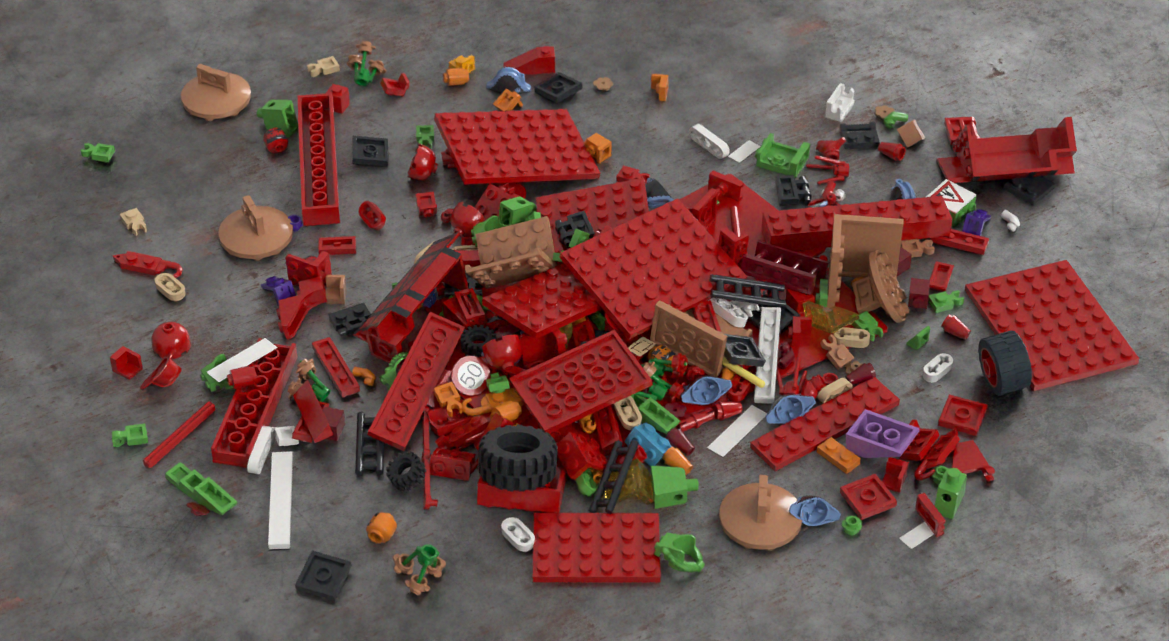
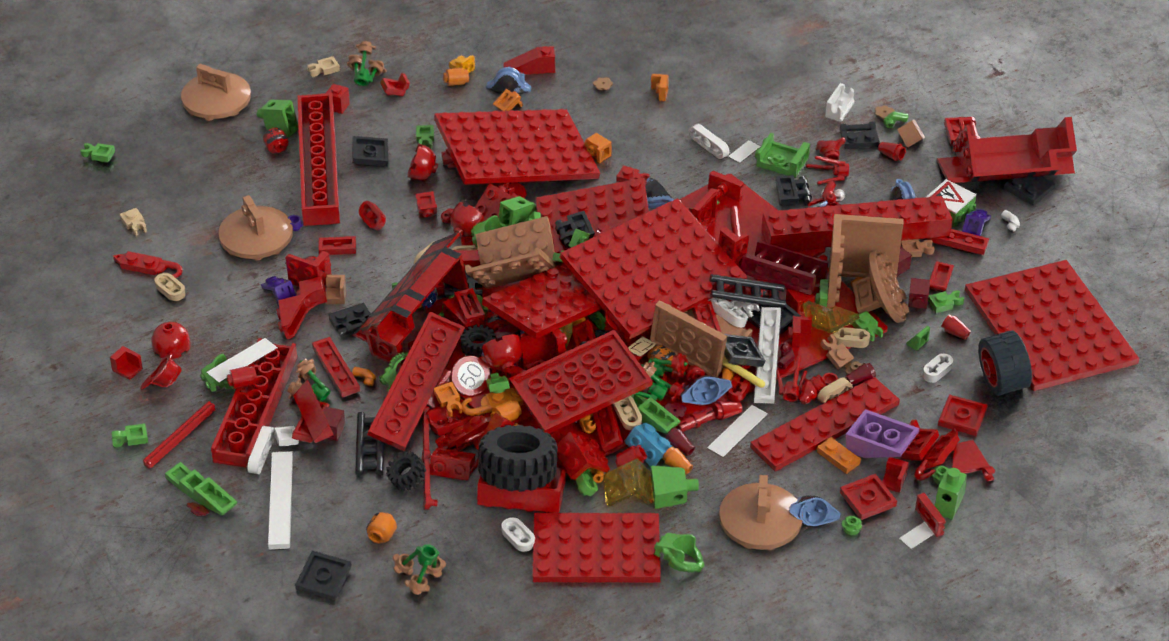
black plate [534,72,583,103] -> none
black bar [588,440,639,514] -> none
medium blue hat [766,394,816,424] -> none

